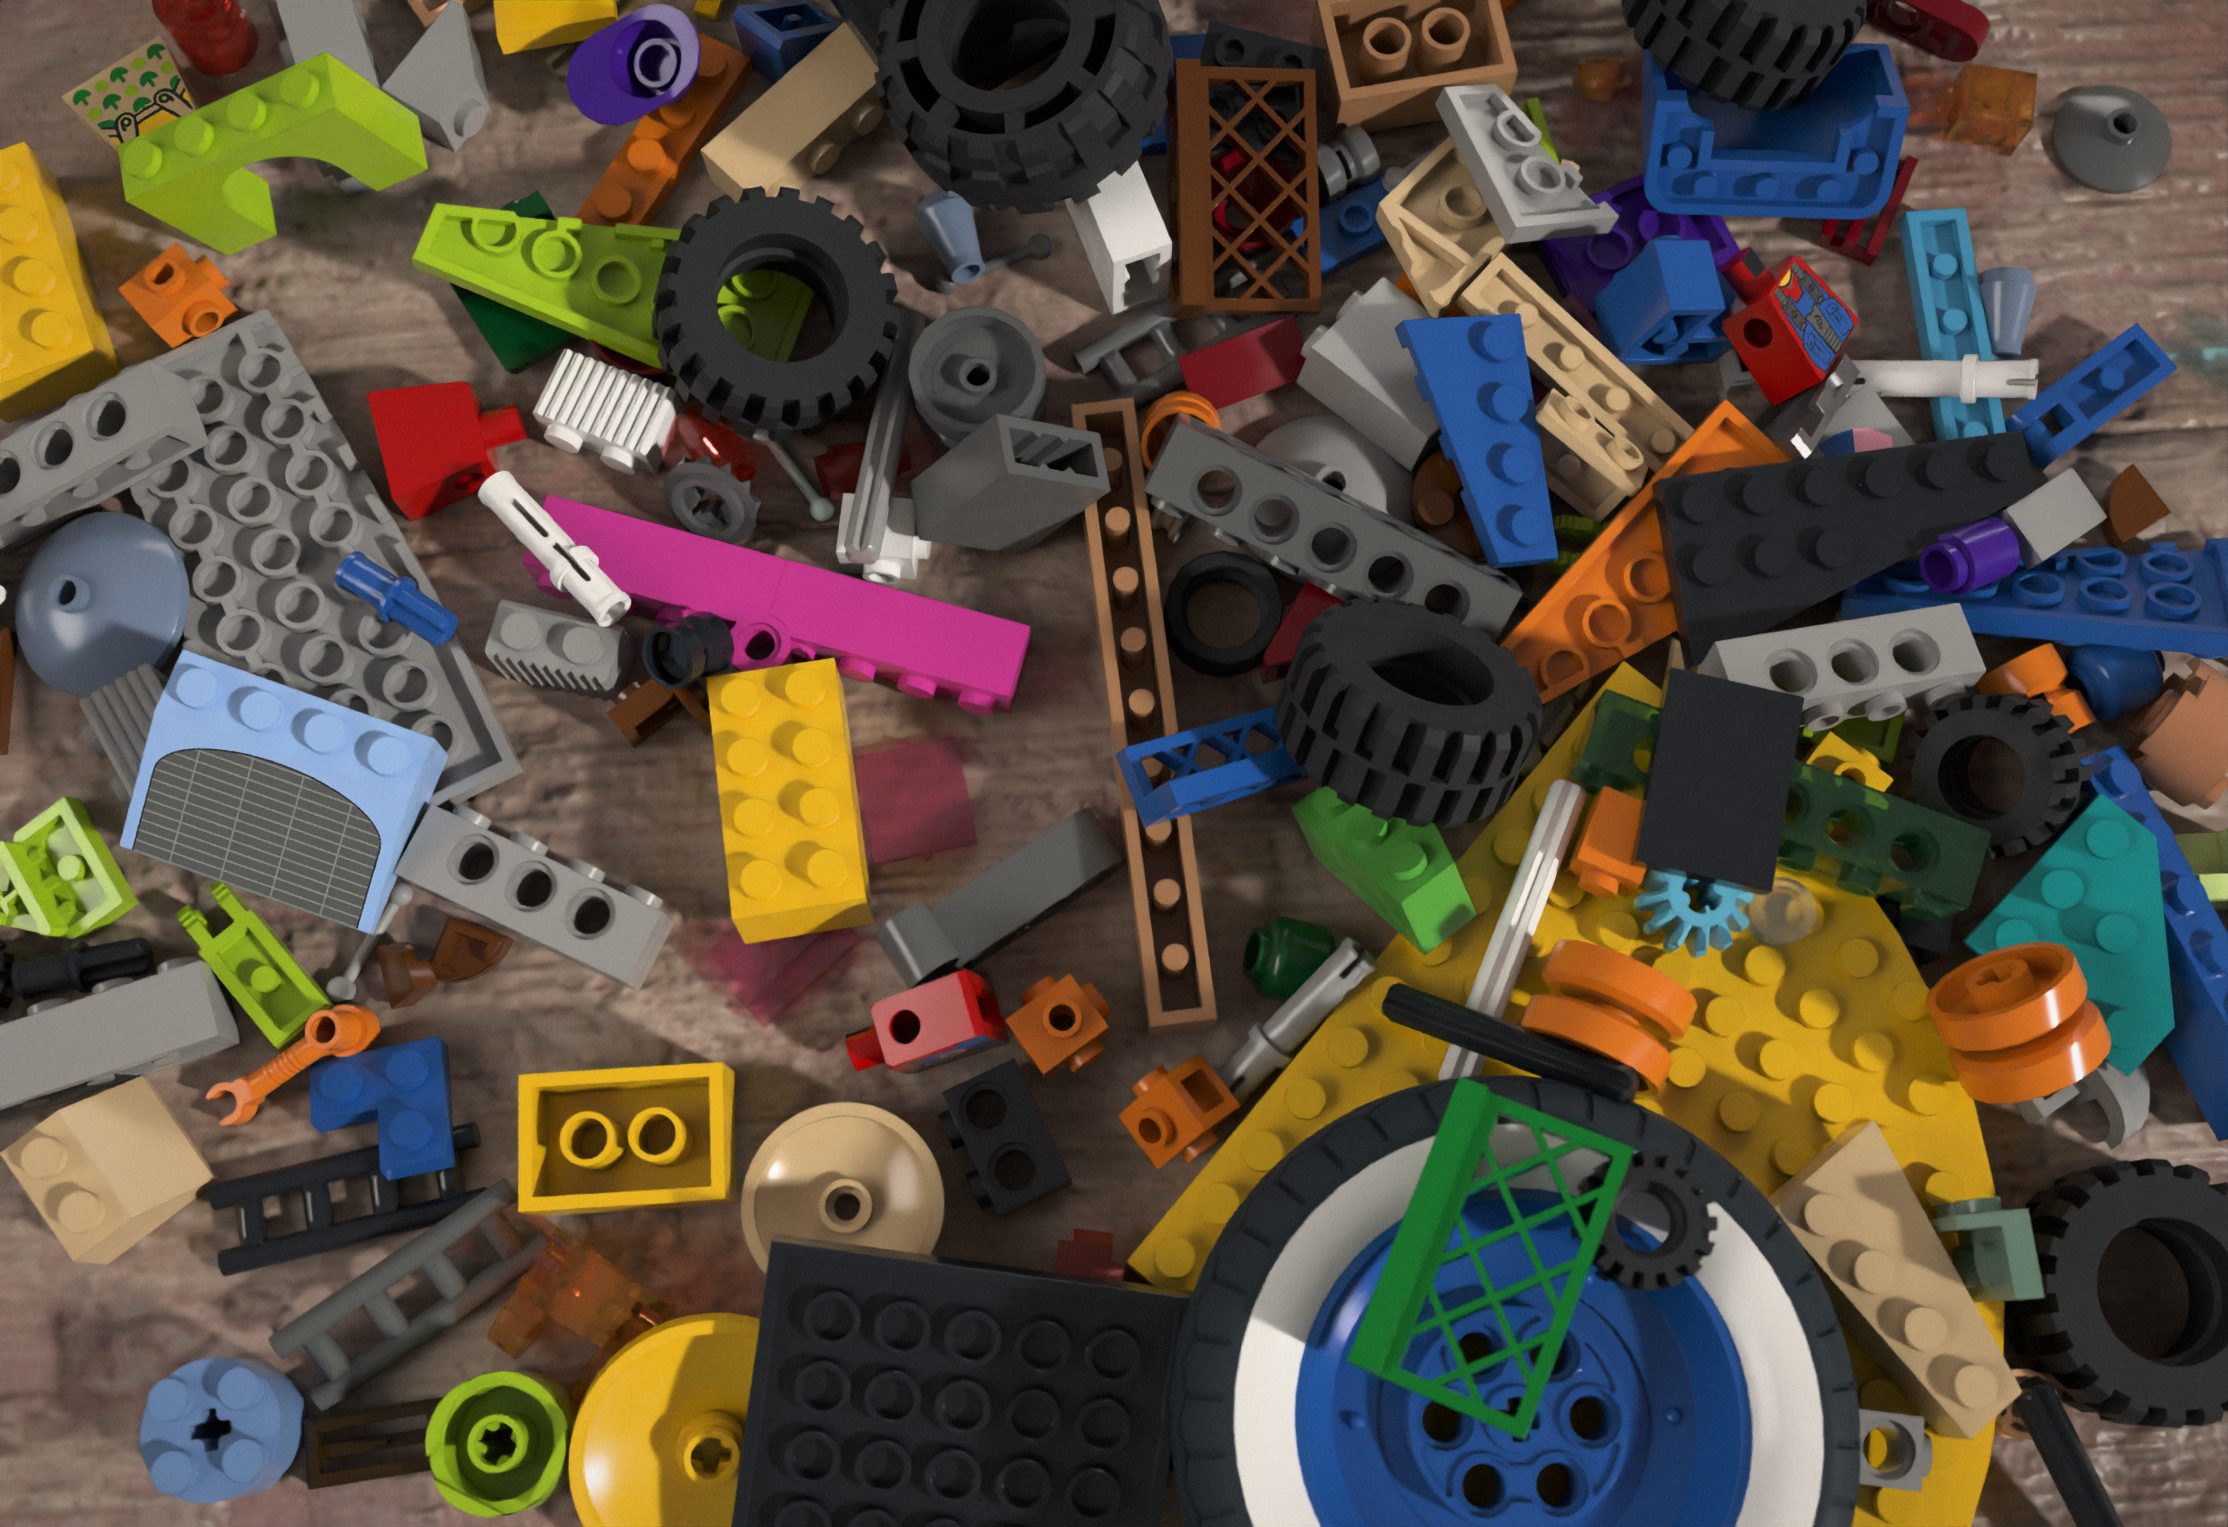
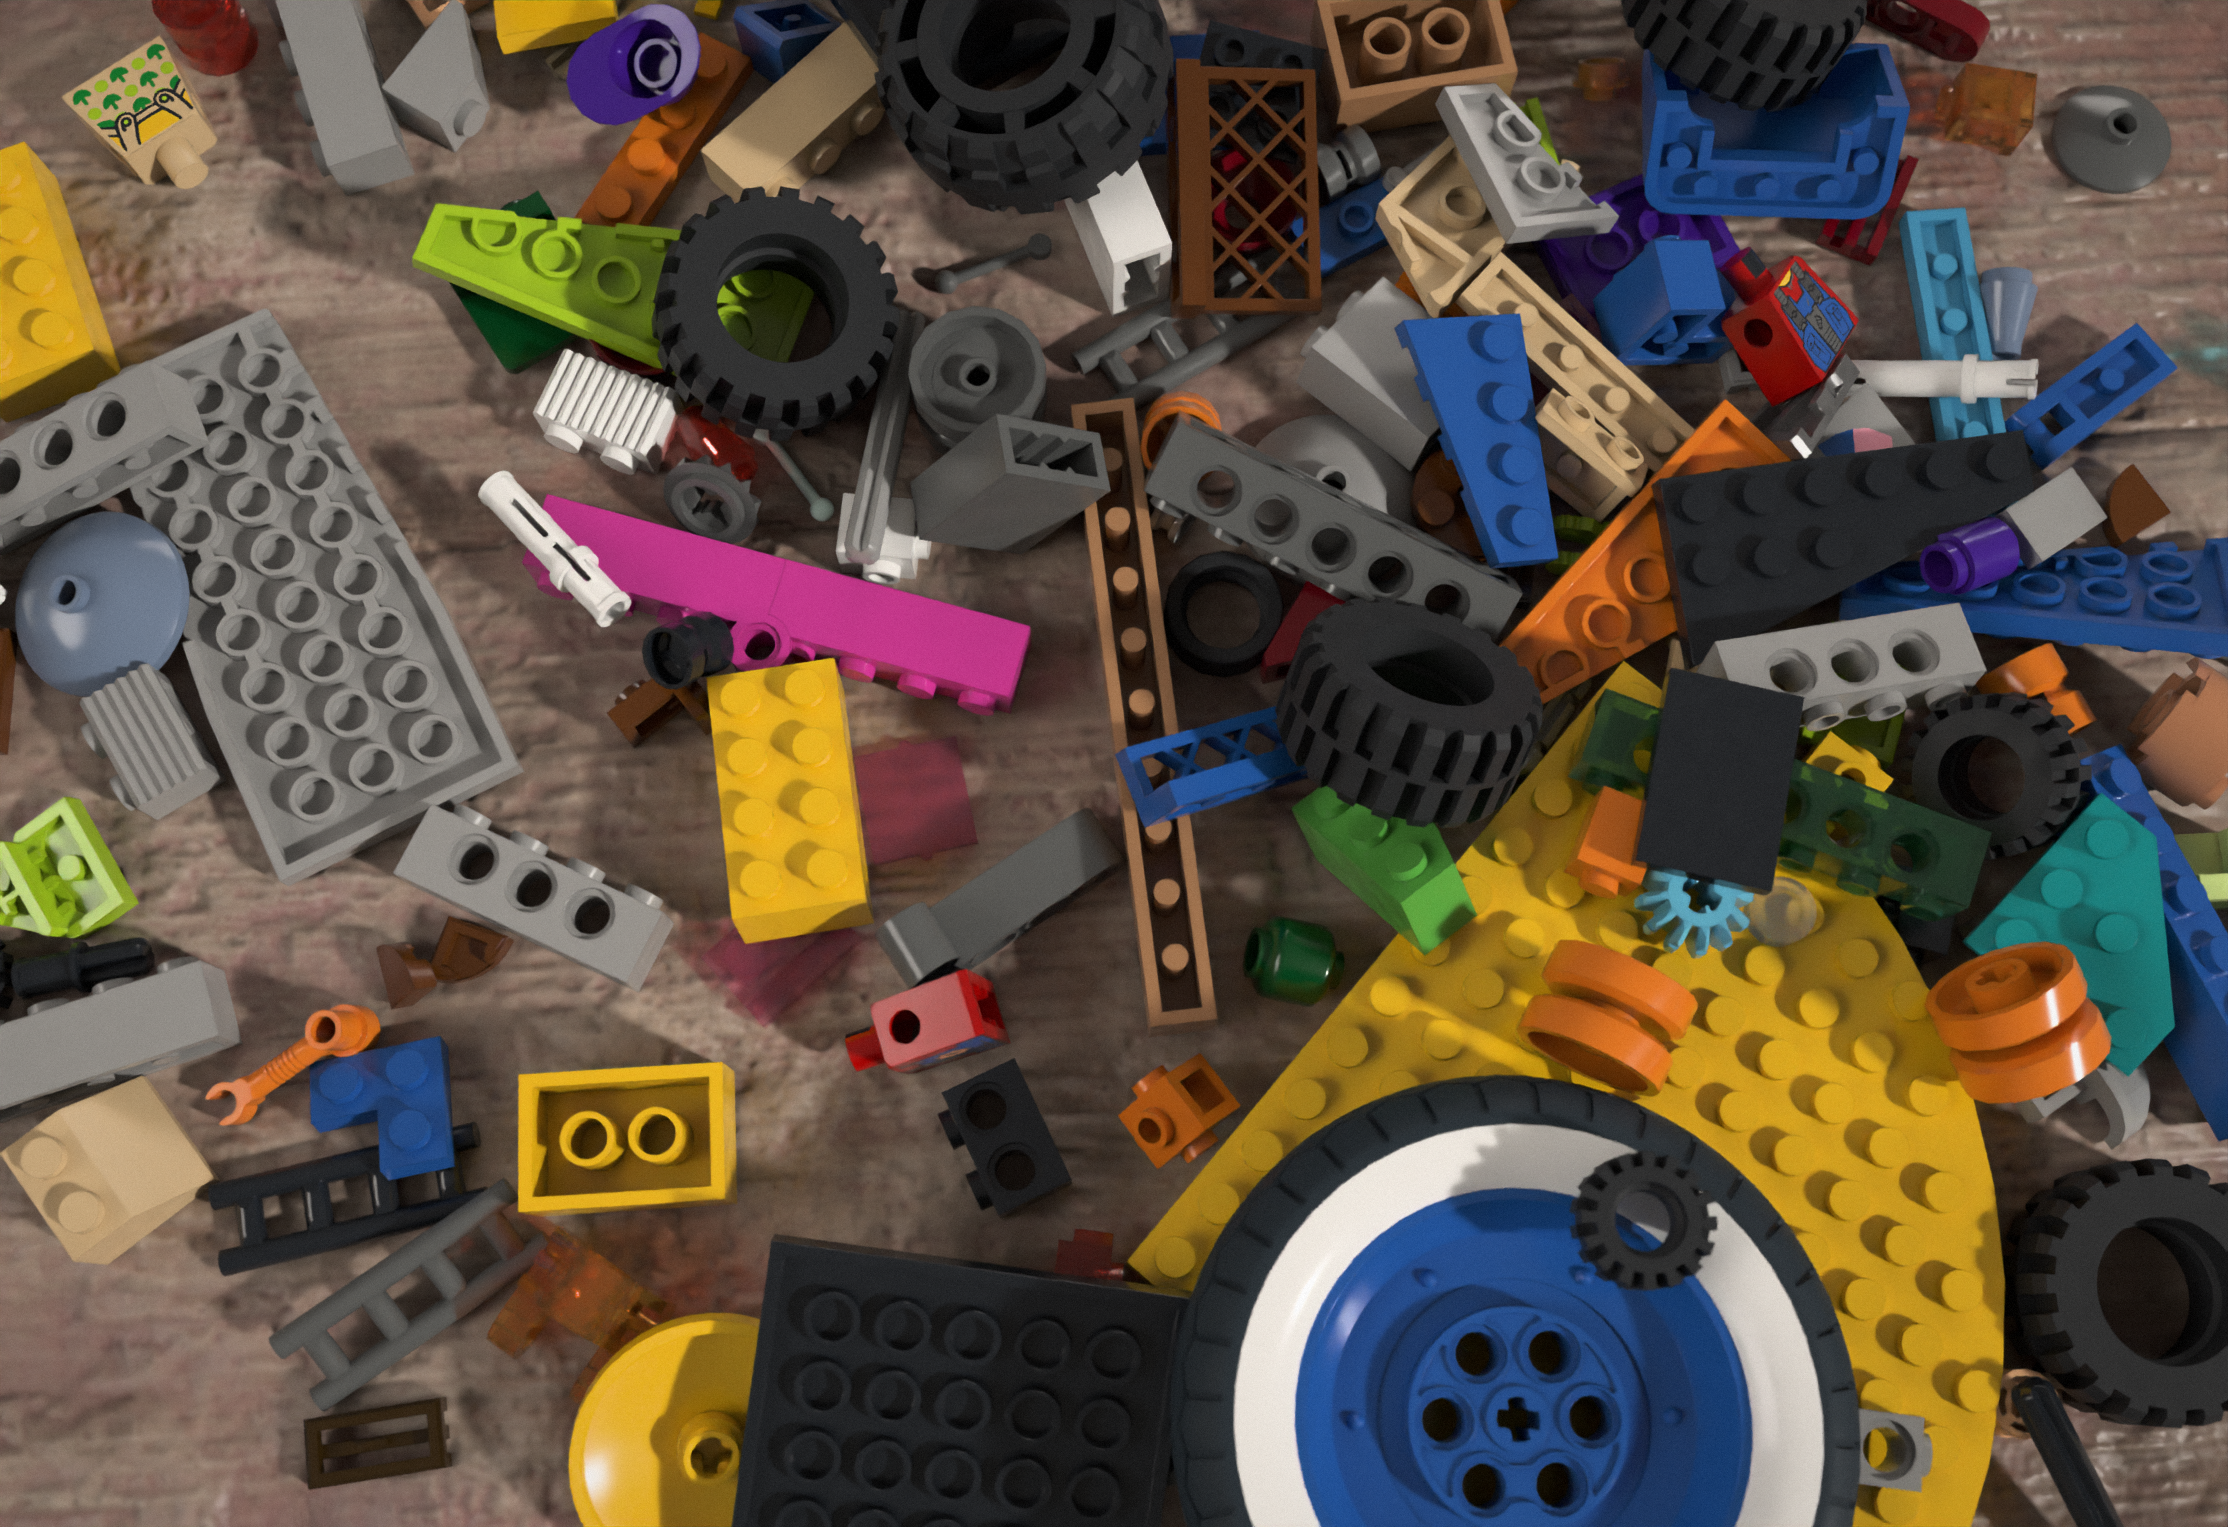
lime arch [117,51,428,256] -> none
orange brick [118,242,239,349] -> none
slope [119,649,448,936] -> none
medium blue brick [140,1357,308,1503] -> none
lime hinge [176,881,335,1051] -> none
light grey hinge [326,881,413,1003] -> none
blue axle [335,551,459,646] -> none
red torso [367,381,528,521] -> none
lime brick [425,1370,579,1518] -> none
light grey brick [484,599,638,703] -> none
tan dish [741,1102,945,1275] -> none
clear red cone [814,441,911,504] -> none
sand blue cone [916,190,986,284] -> none
orange brick [1005,973,1112,1082] -> none
dark red slope [1177,314,1306,410] -> none
light grey pin [1215,937,1378,1105] -> none
green fence [1347,1076,1634,1441] -> none
black axle [1382,983,1640,1104] -> none
white axle [1438,779,1587,1081] -> none
tan wedge [1767,1120,2022,1440] -> none
sand green bracket [1929,1197,2044,1302] -> none
blue head [2064,643,2165,722] -> none

